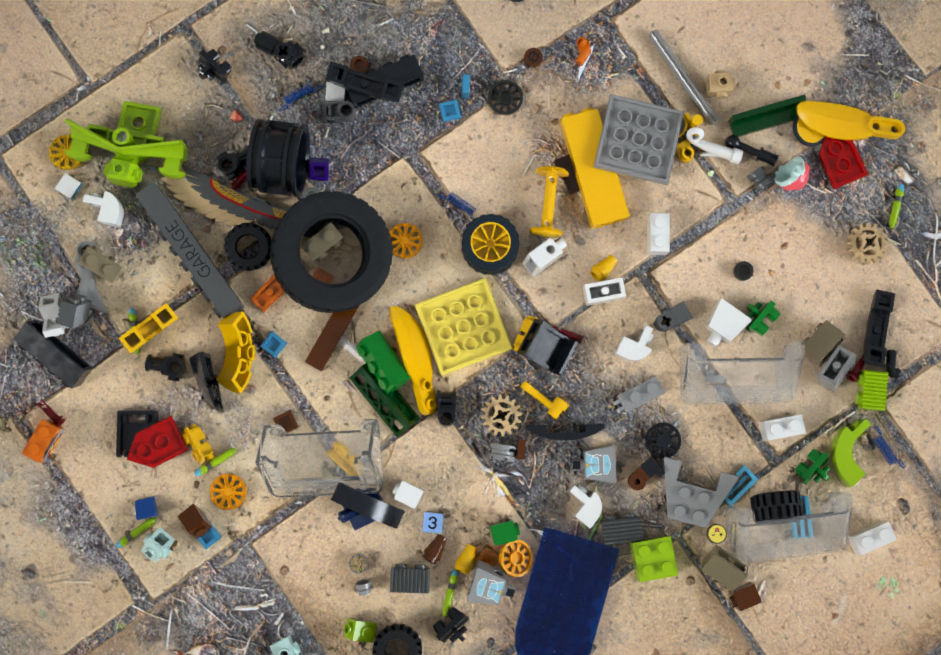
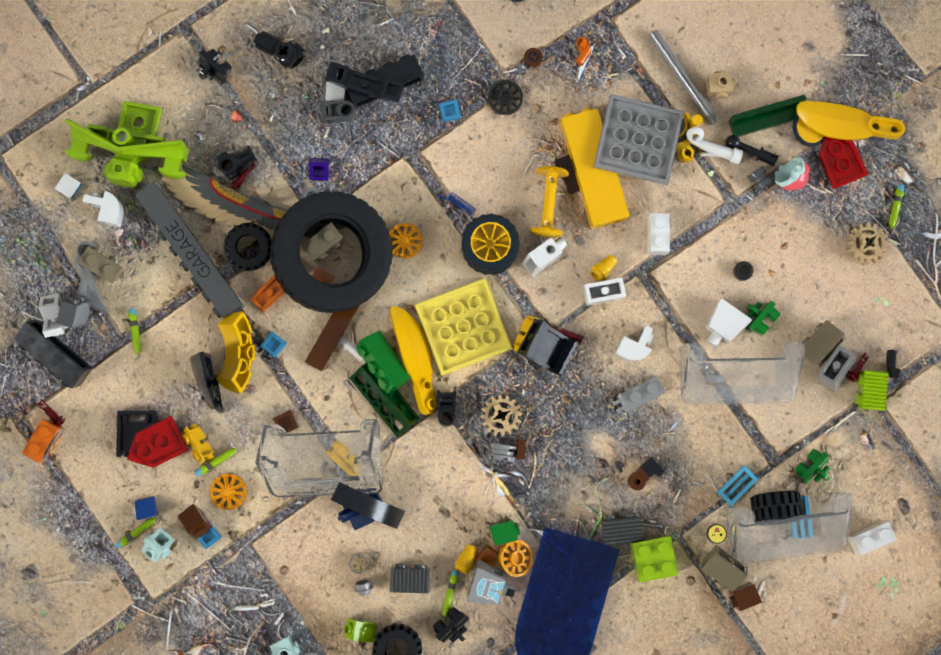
yellow wheel [49,134,82,170] -> none
yellow arch [118,303,178,355] -> none
black connector [145,353,186,382] -> none
black wheel [246,118,310,197] -> none
blue piece [279,82,323,111] -> none
reddish brown tile [350,56,369,74] -> none
white brick [392,480,425,509] -> none
light blue tile [422,512,443,533] -> none
reddish brown cone [422,534,447,565] -> none
dark azure tile [462,74,470,98] -> none
yellow brick [520,381,569,419] -> none
black slope [526,424,605,441] -> none
white brick [569,485,602,528] -> none
light grey torso [572,446,616,483] -> none
black wheel [645,422,681,459] -> none
dark grey piece [654,301,693,332] -> none
light grey wing [663,456,739,528] -> none
white brick [759,414,806,441] -> none
lime arch [830,419,871,487] -> none
black slope [864,290,896,368] -> none
blue piece [873,426,905,468] -> none

